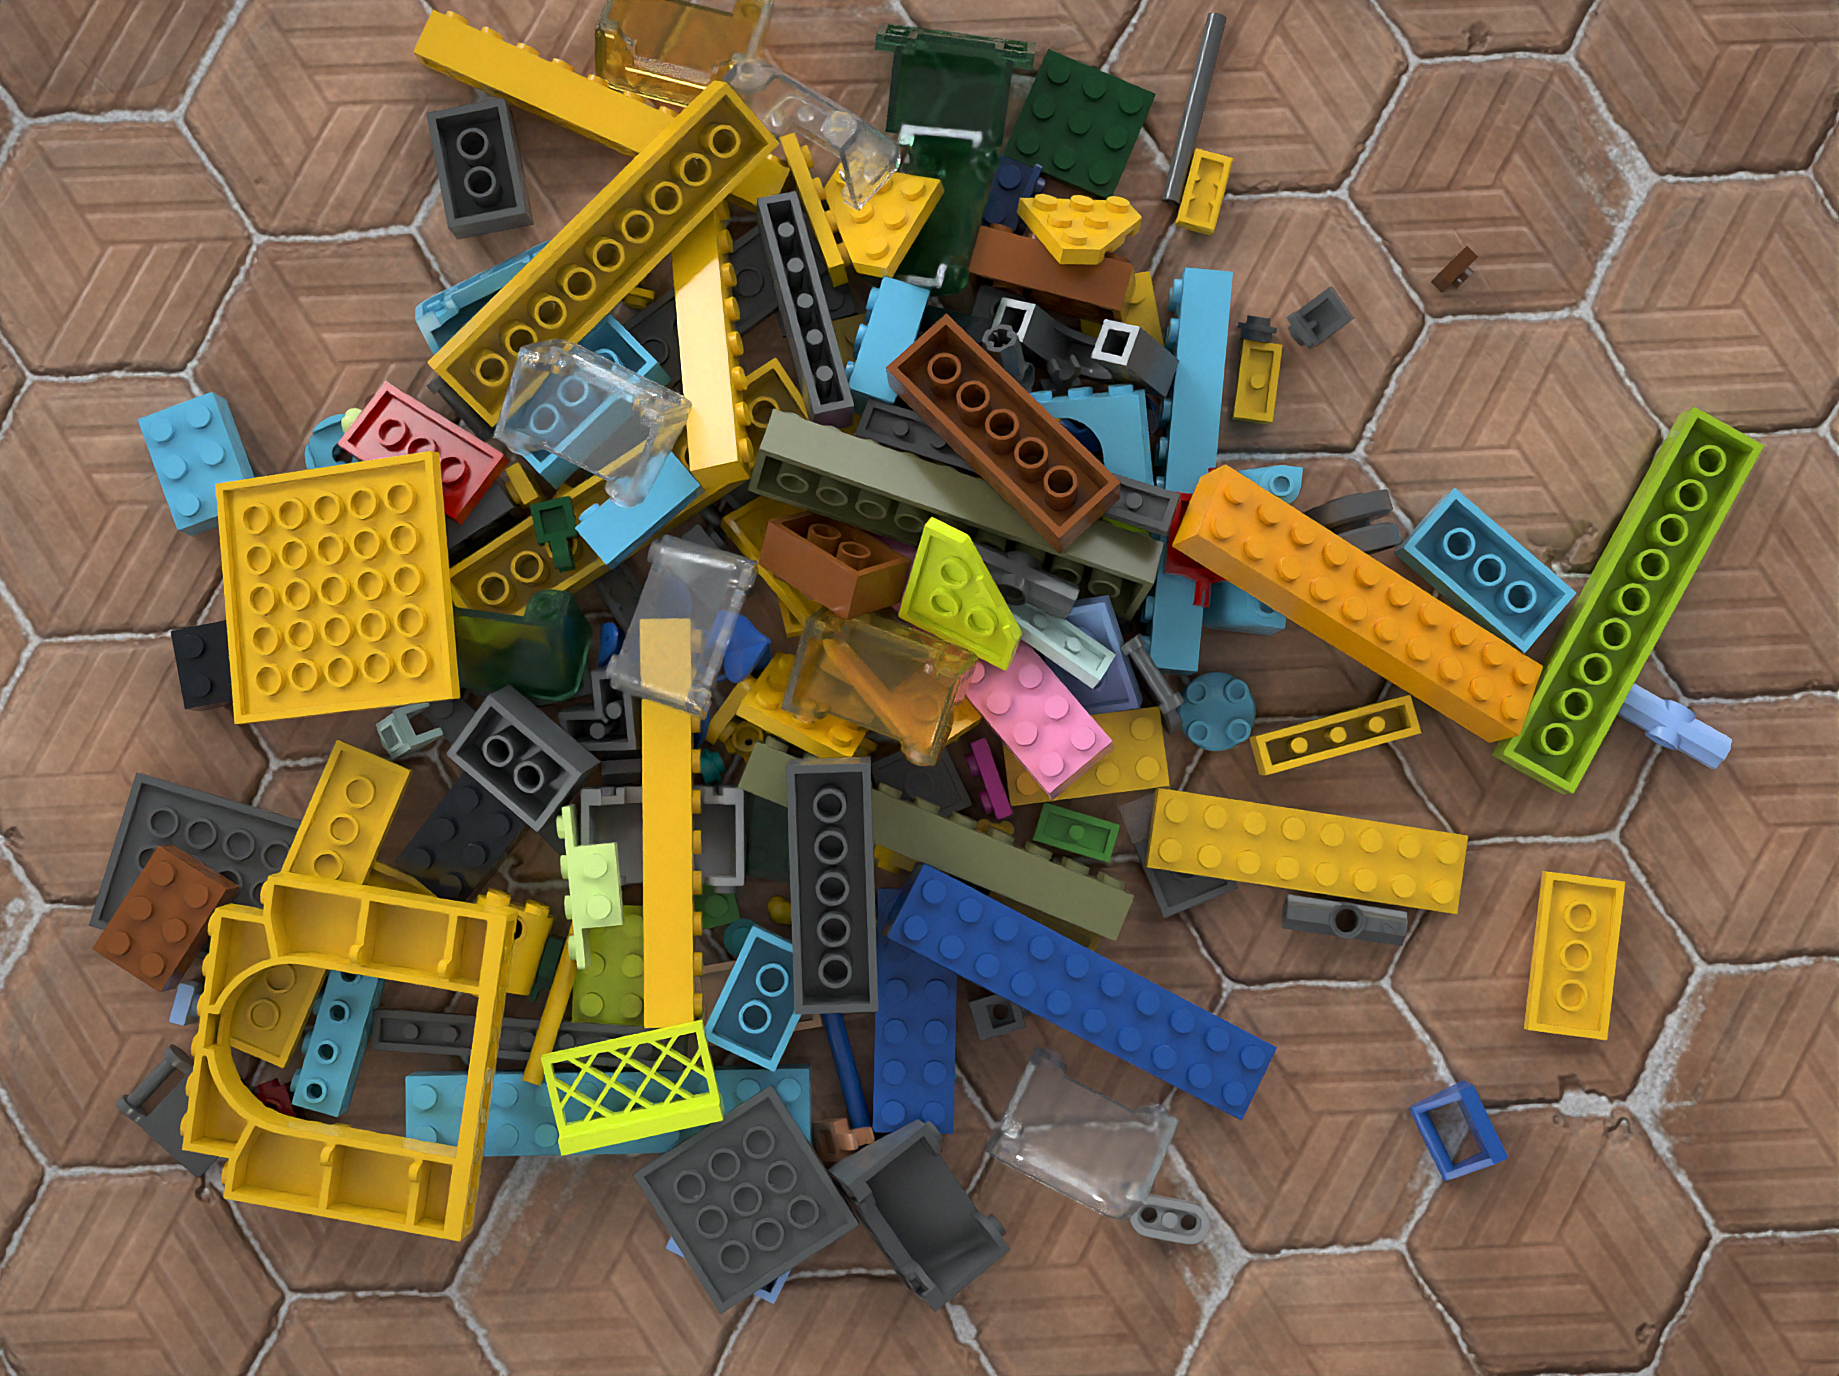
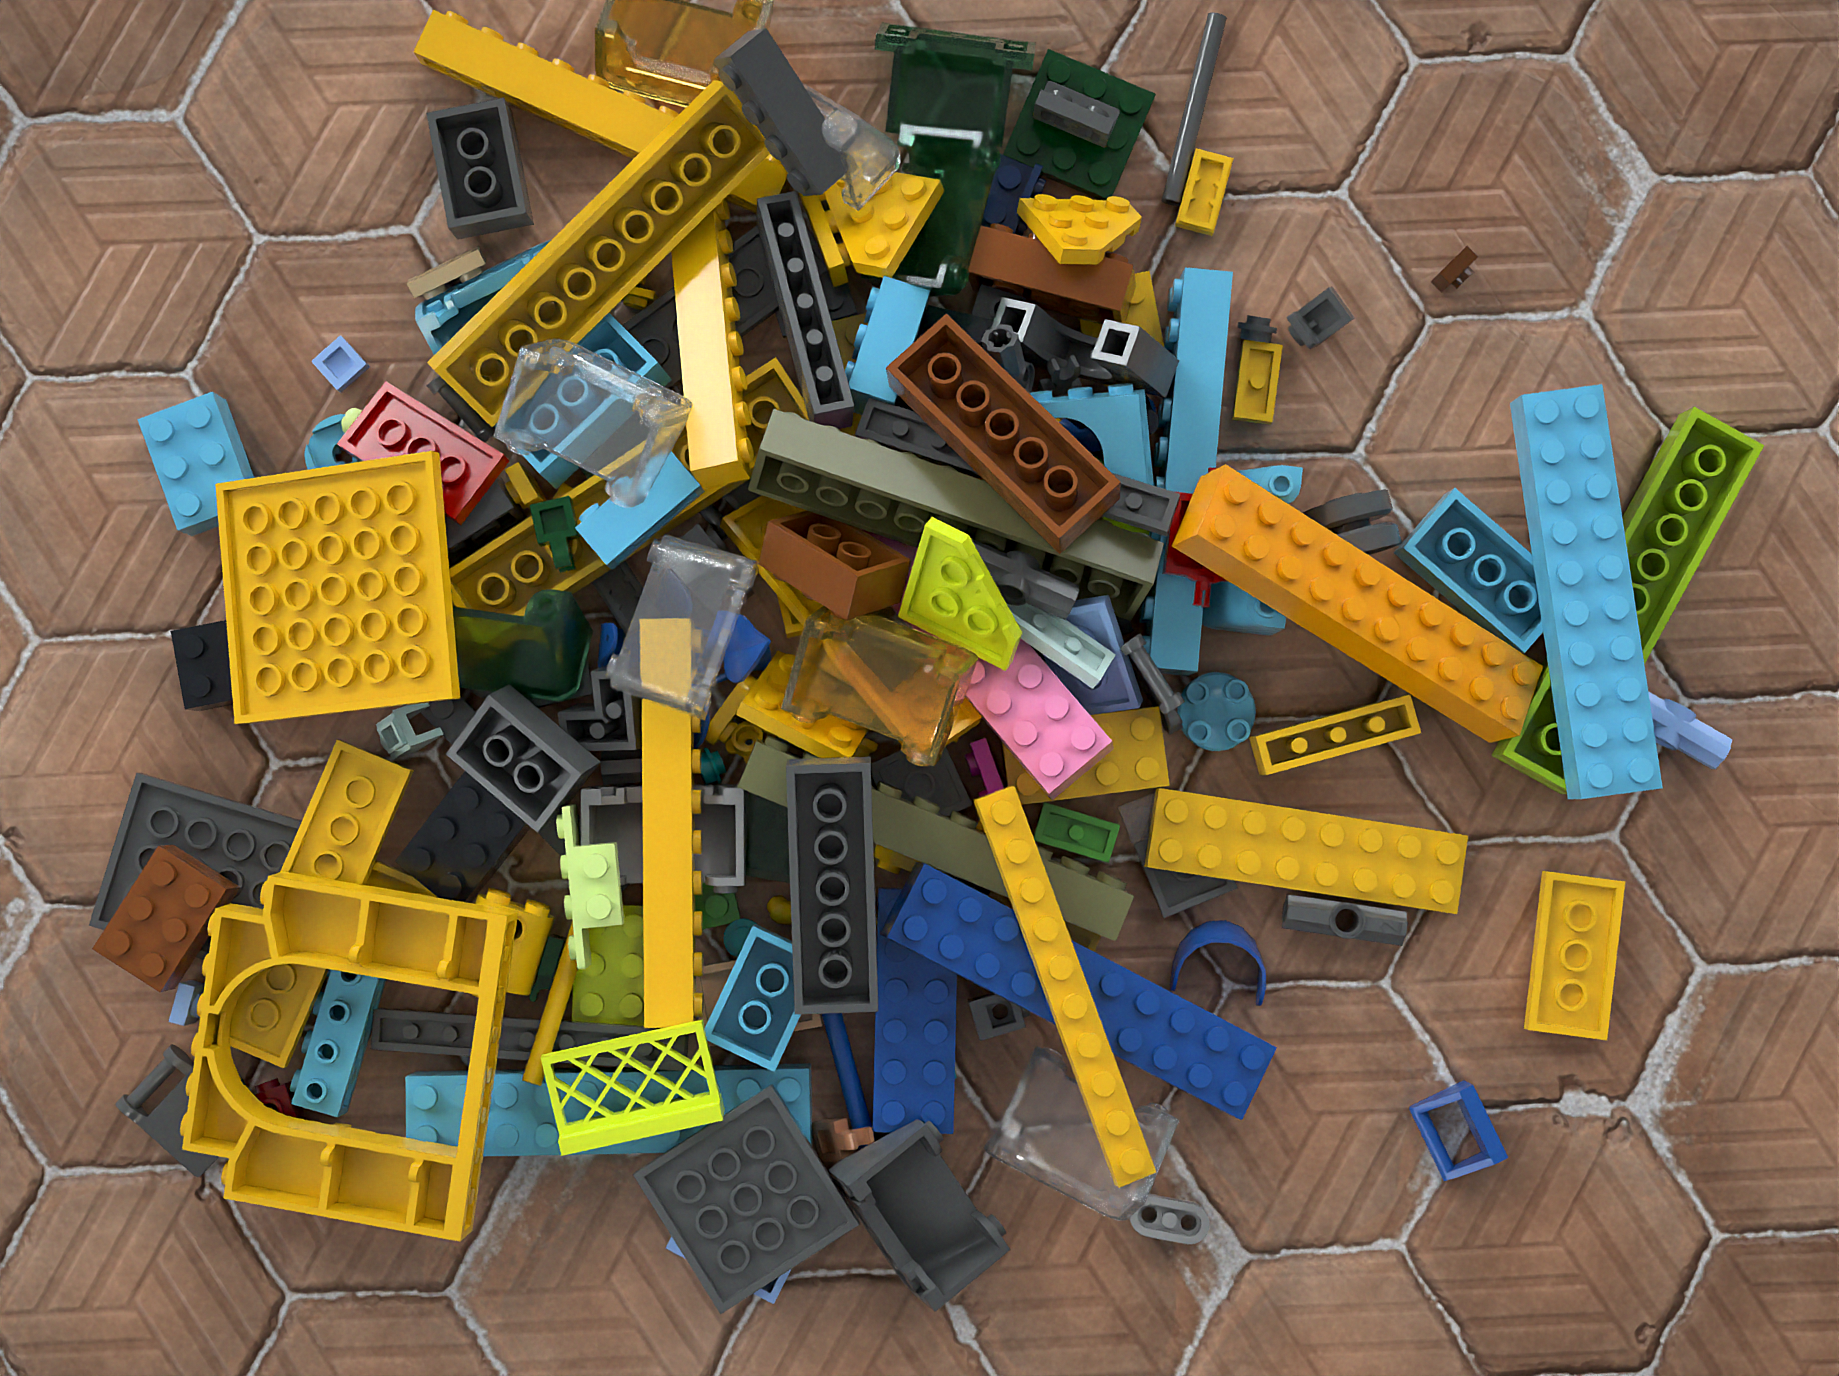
none -> light blue plate [311,335,370,393]
none -> tan plate [407,246,486,300]
none -> dark grey brick [713,27,856,196]
none -> yellow plate [973,786,1156,1188]
none -> dark grey bracket [1033,81,1120,148]
none -> blue piece [1170,920,1266,1006]
none -> medium azure brick [1510,384,1663,799]

